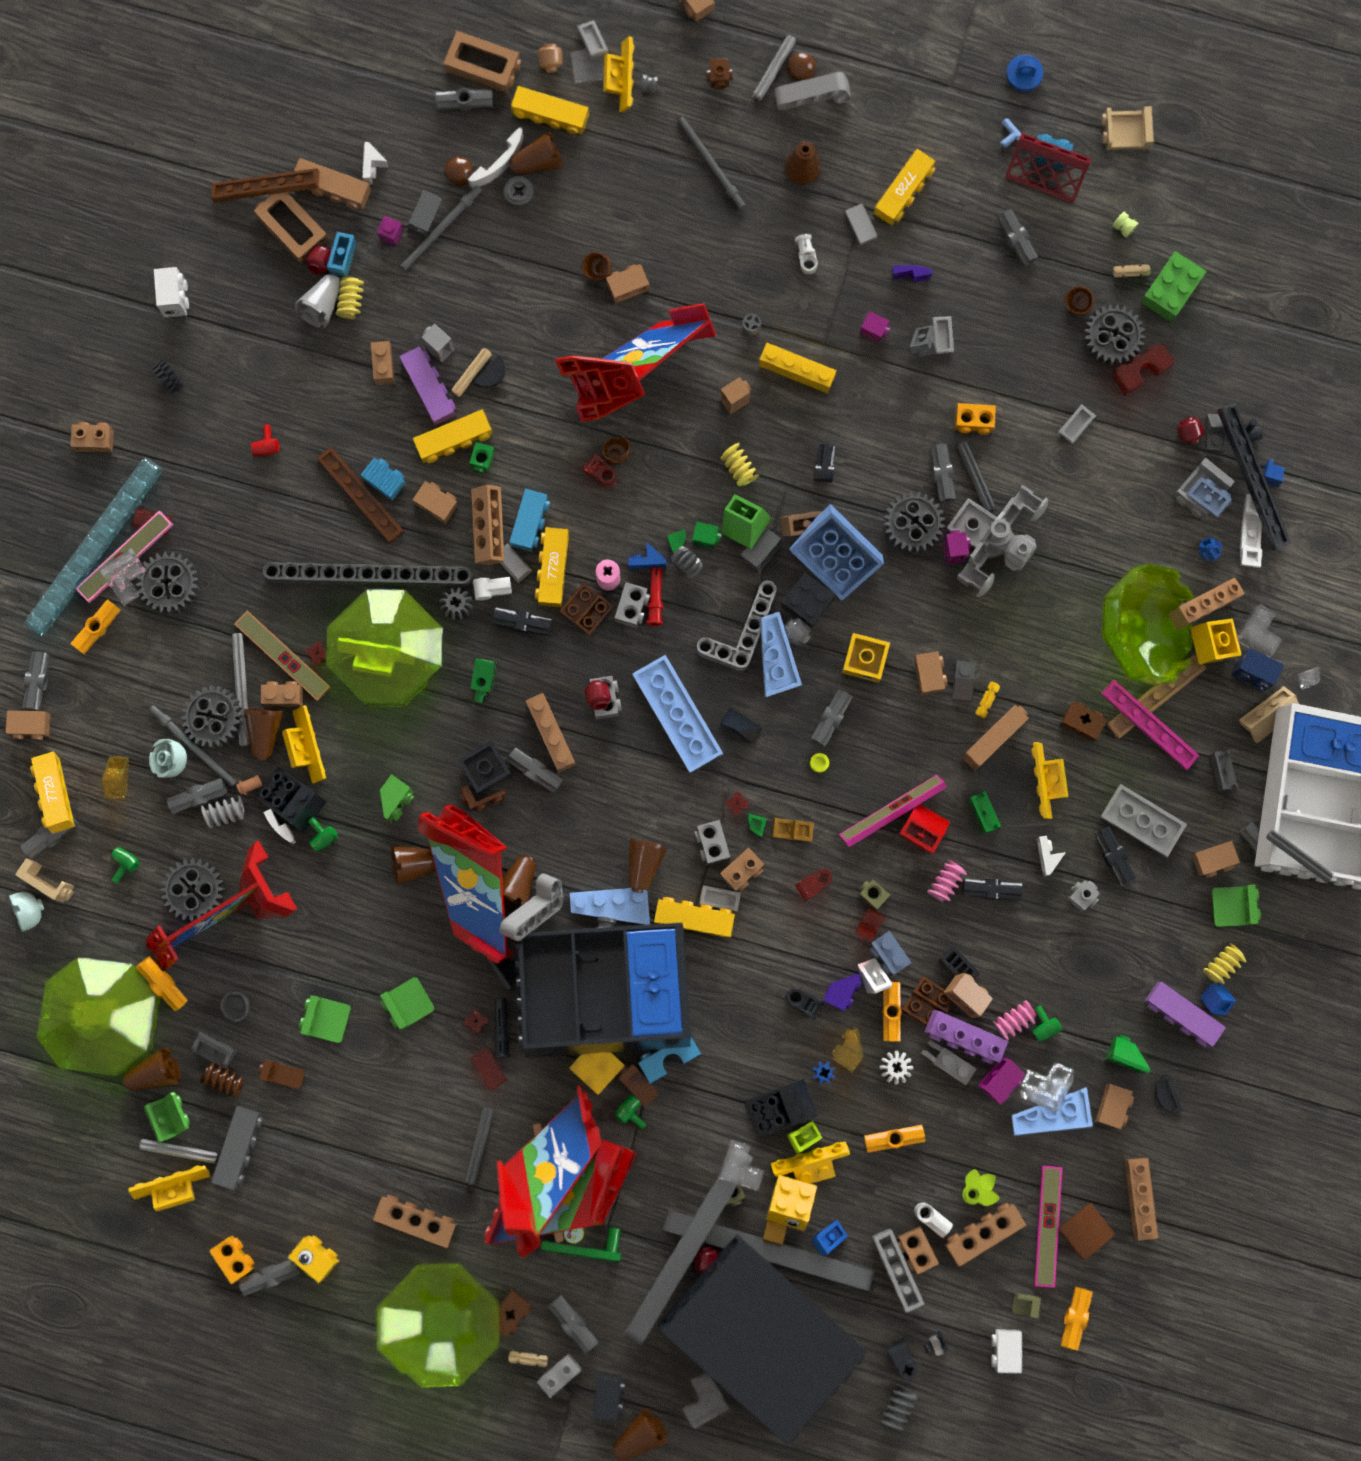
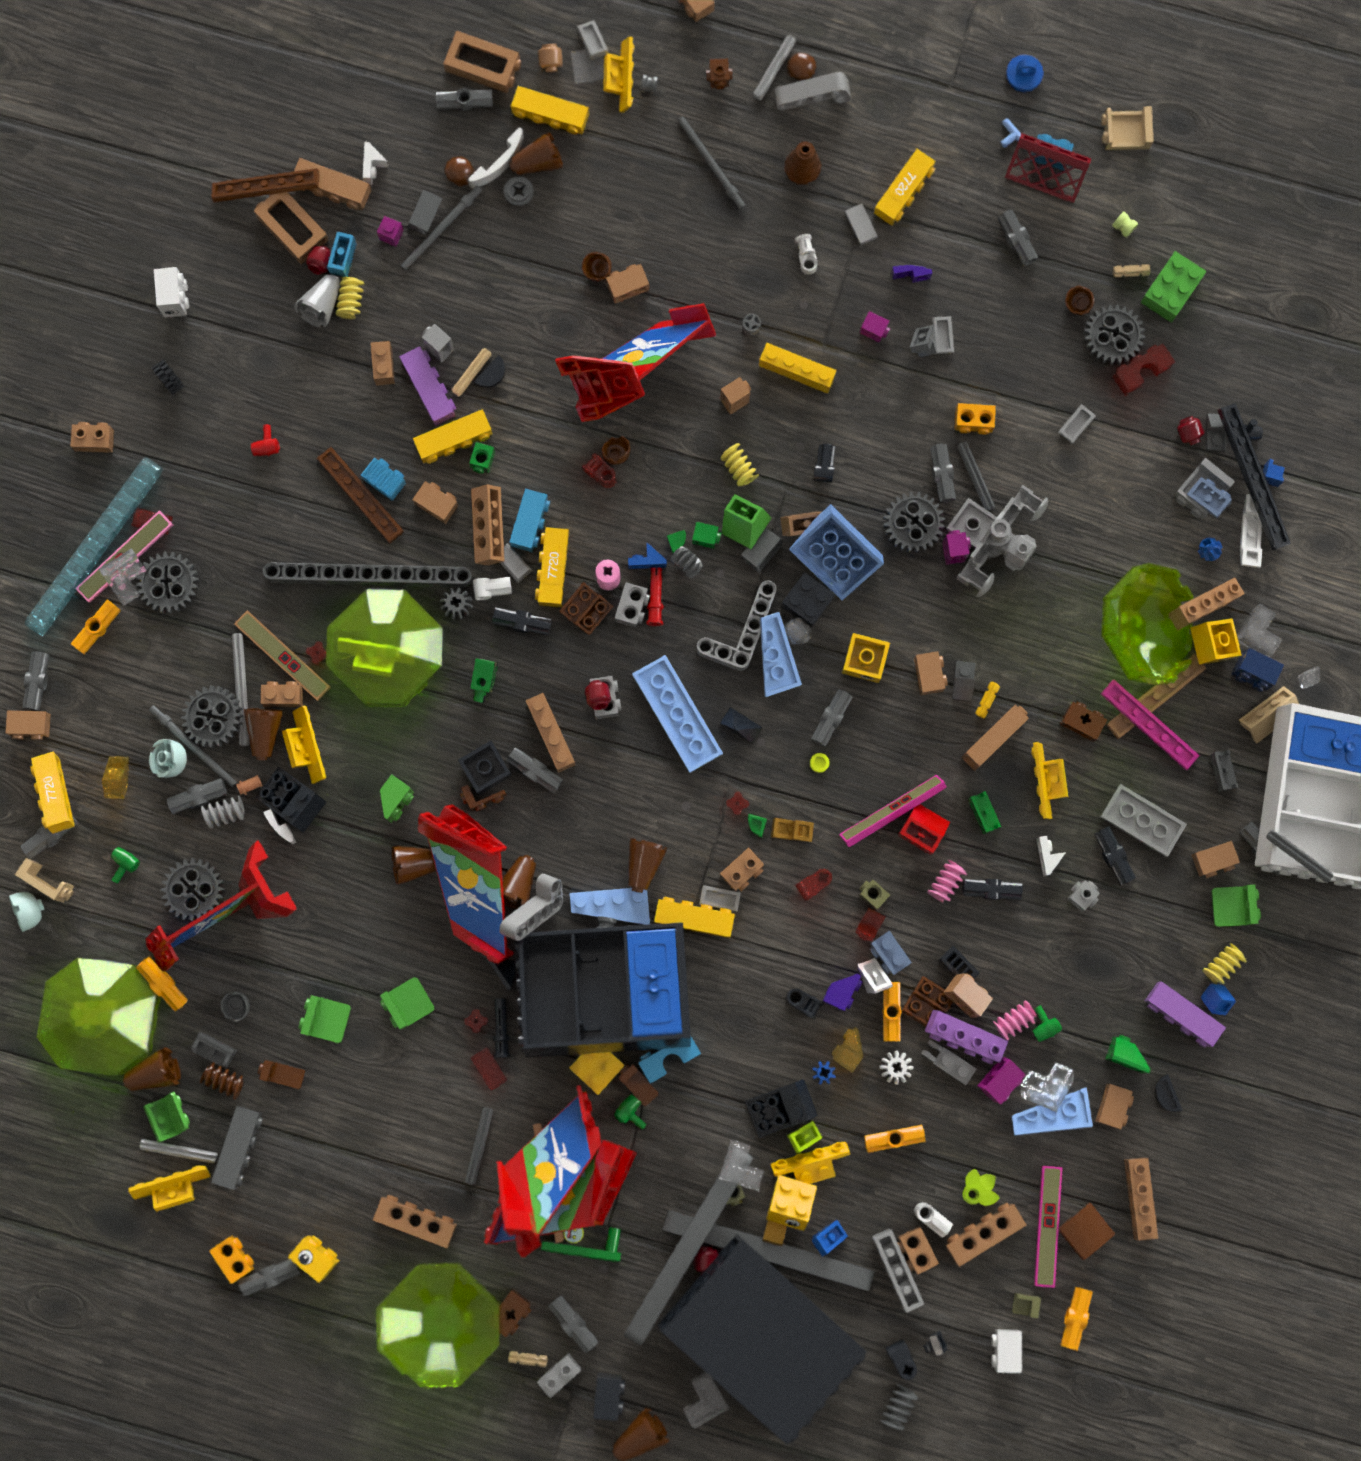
green piece [307,817,338,852] -> none
light grey brick [694,820,730,865] -> none

